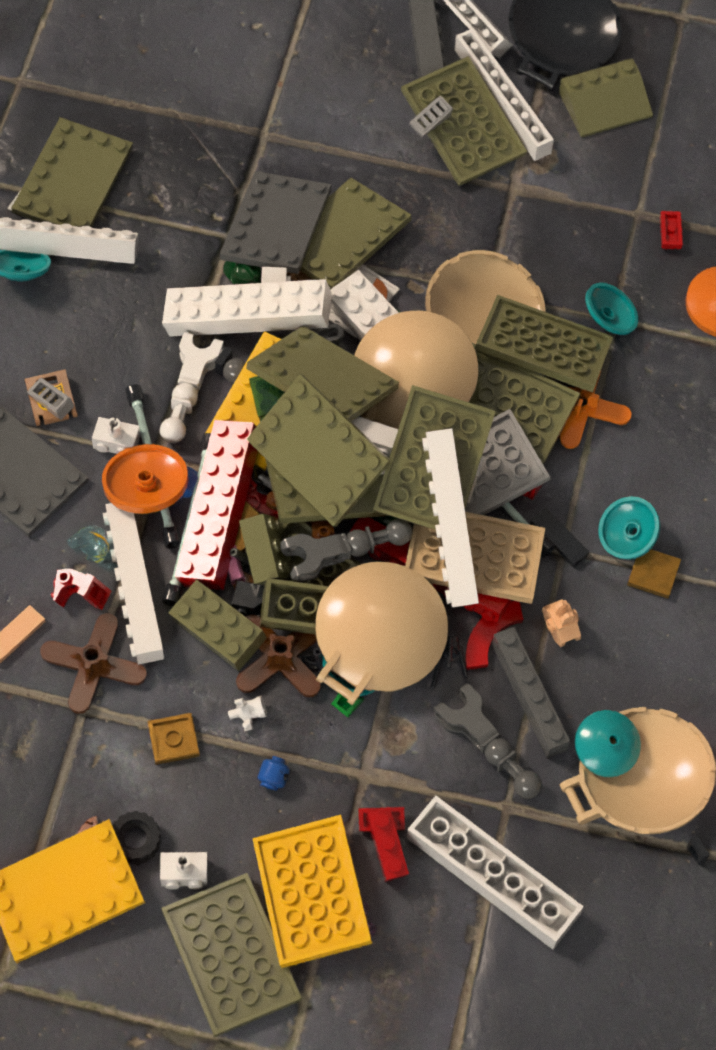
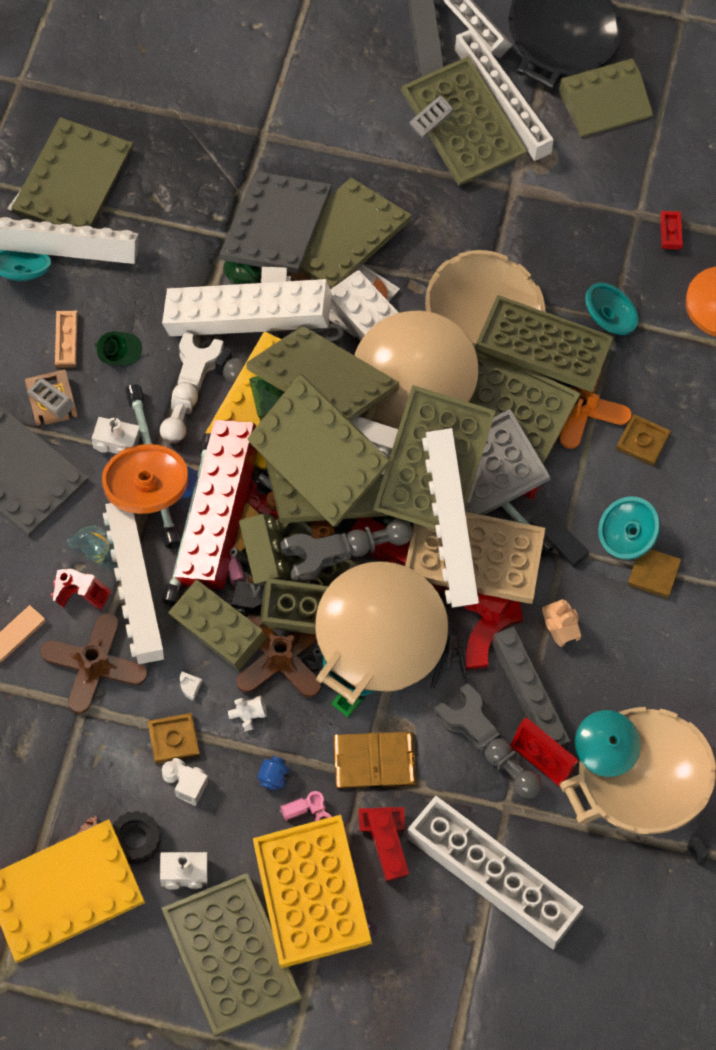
none -> light nougat tile [55,311,78,368]
none -> dark green piece [95,331,142,365]
none -> white brick [162,758,208,806]
none -> white tile [180,672,202,701]
none -> bright pink bar [281,791,331,821]
none -> pearl gold piece [333,732,418,789]
none -> red tile [511,717,578,787]
none -> pearl gold tile [616,414,671,467]

